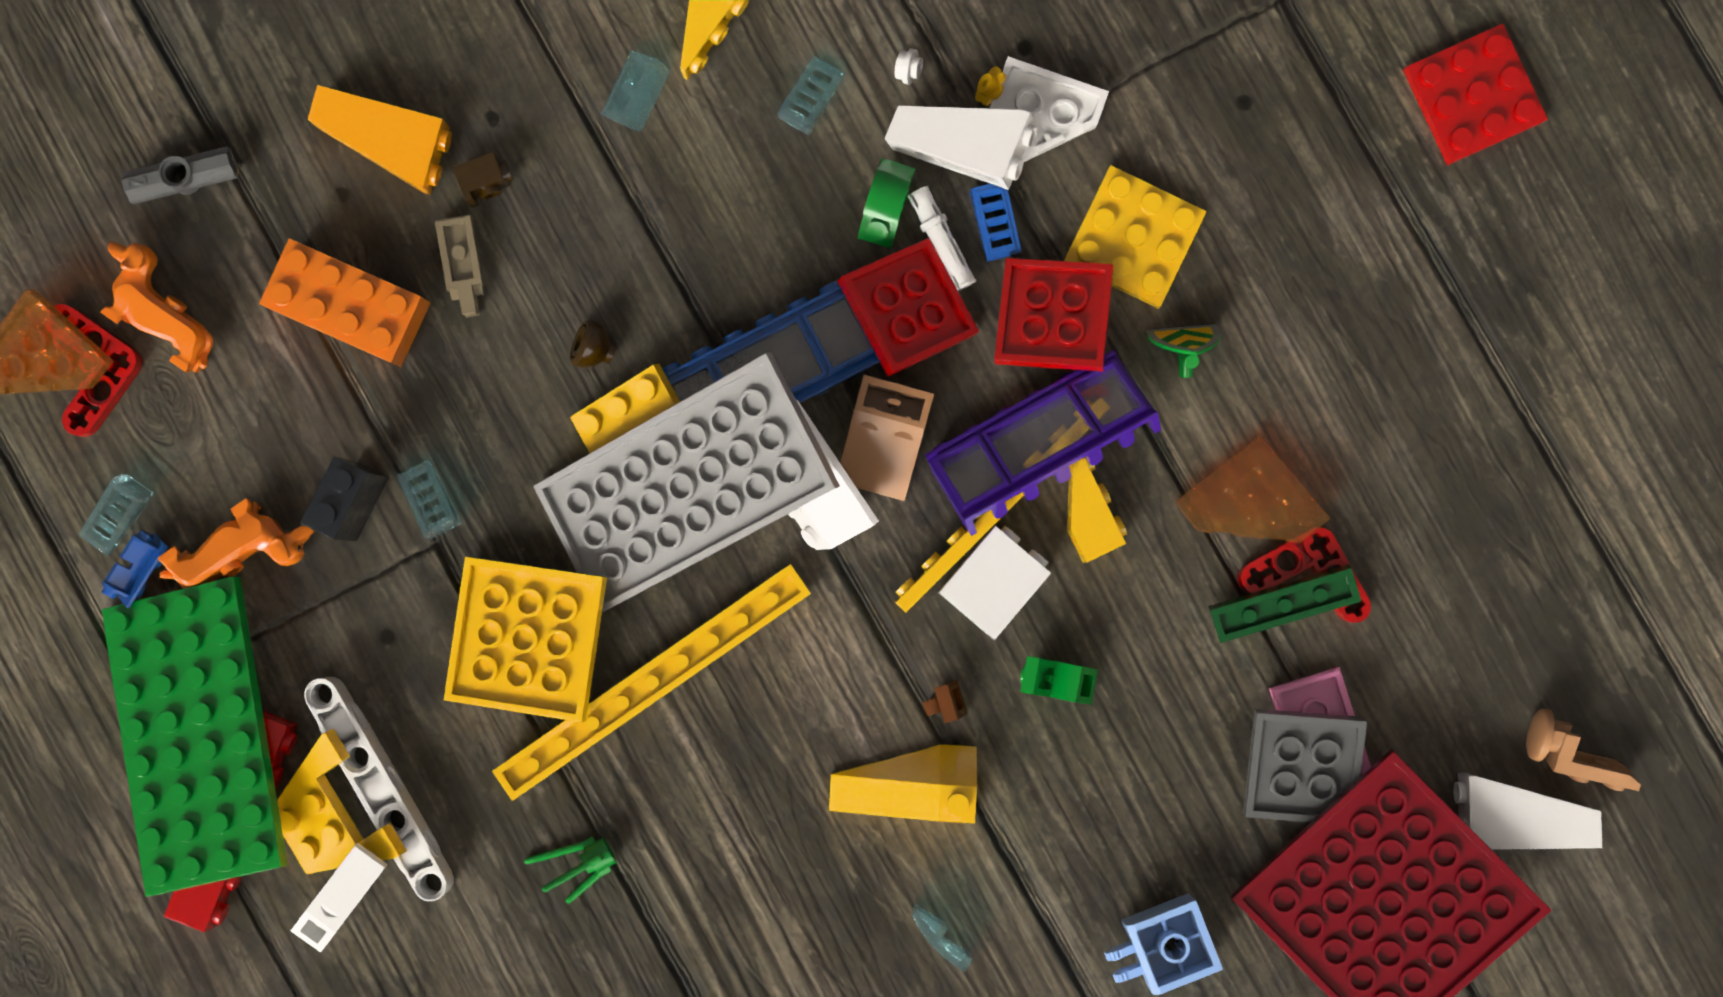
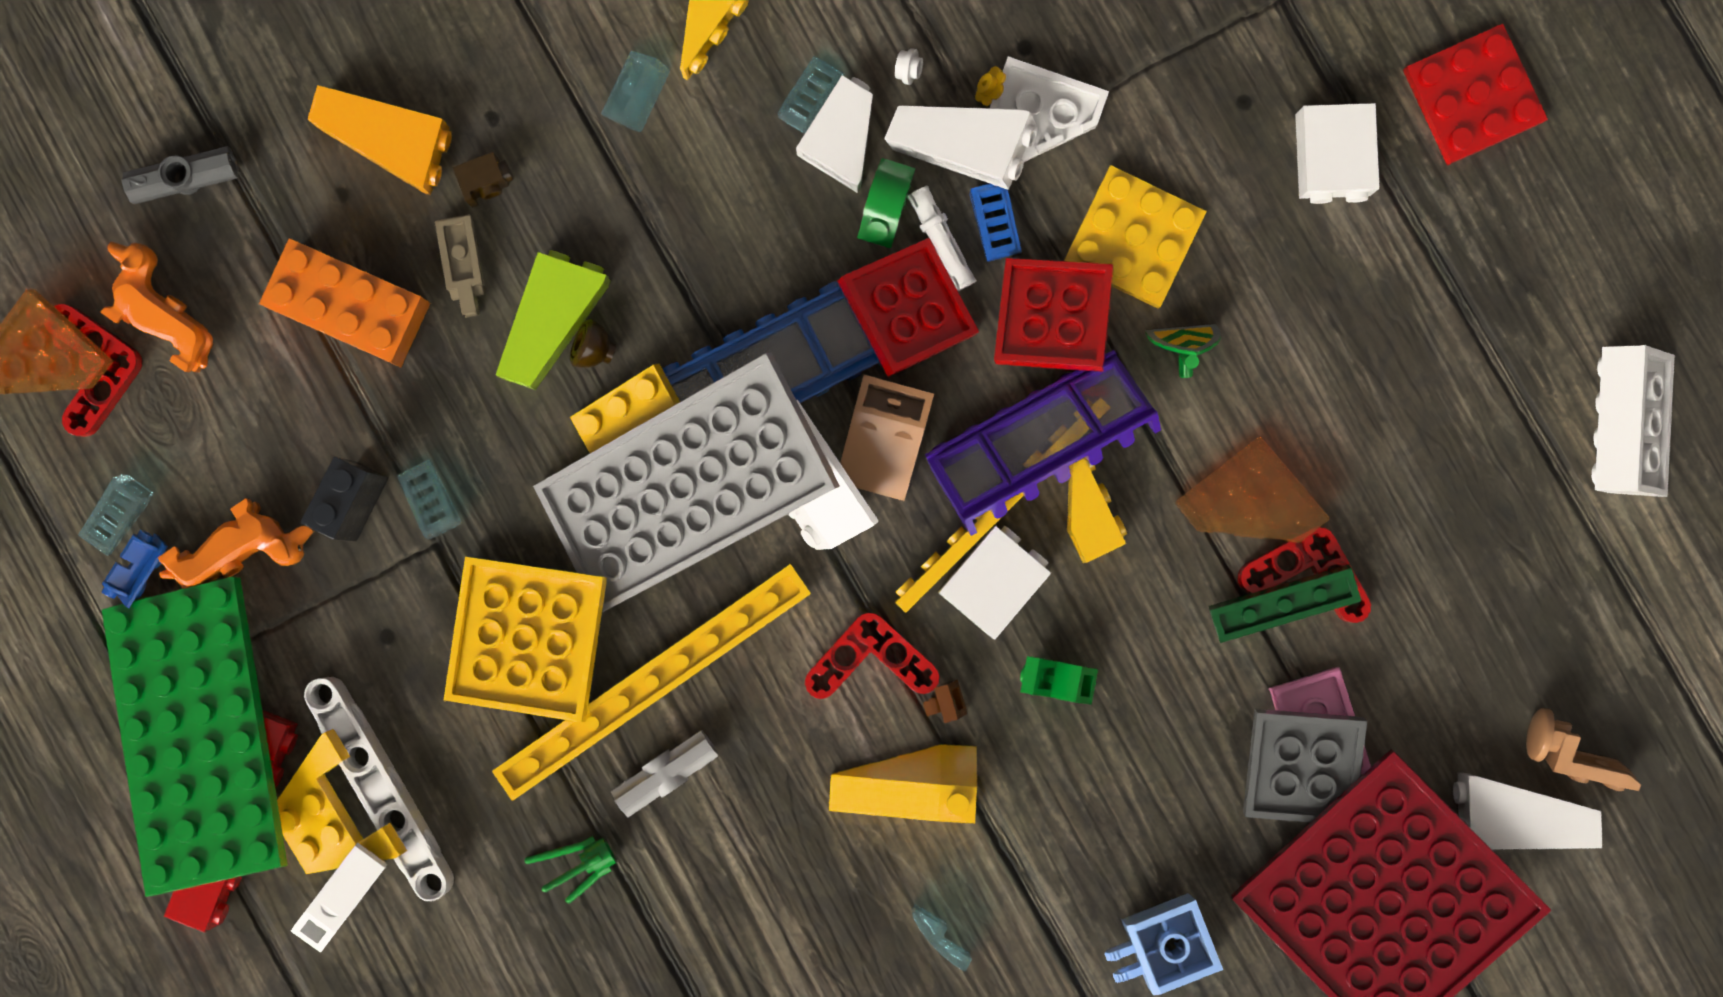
none -> lime slope [496,250,611,390]
none -> light grey piece [611,730,719,817]
none -> white slope [796,75,873,193]
none -> red beam [805,613,939,699]
none -> white brick [1295,103,1379,204]
none -> white slope [1592,345,1675,497]

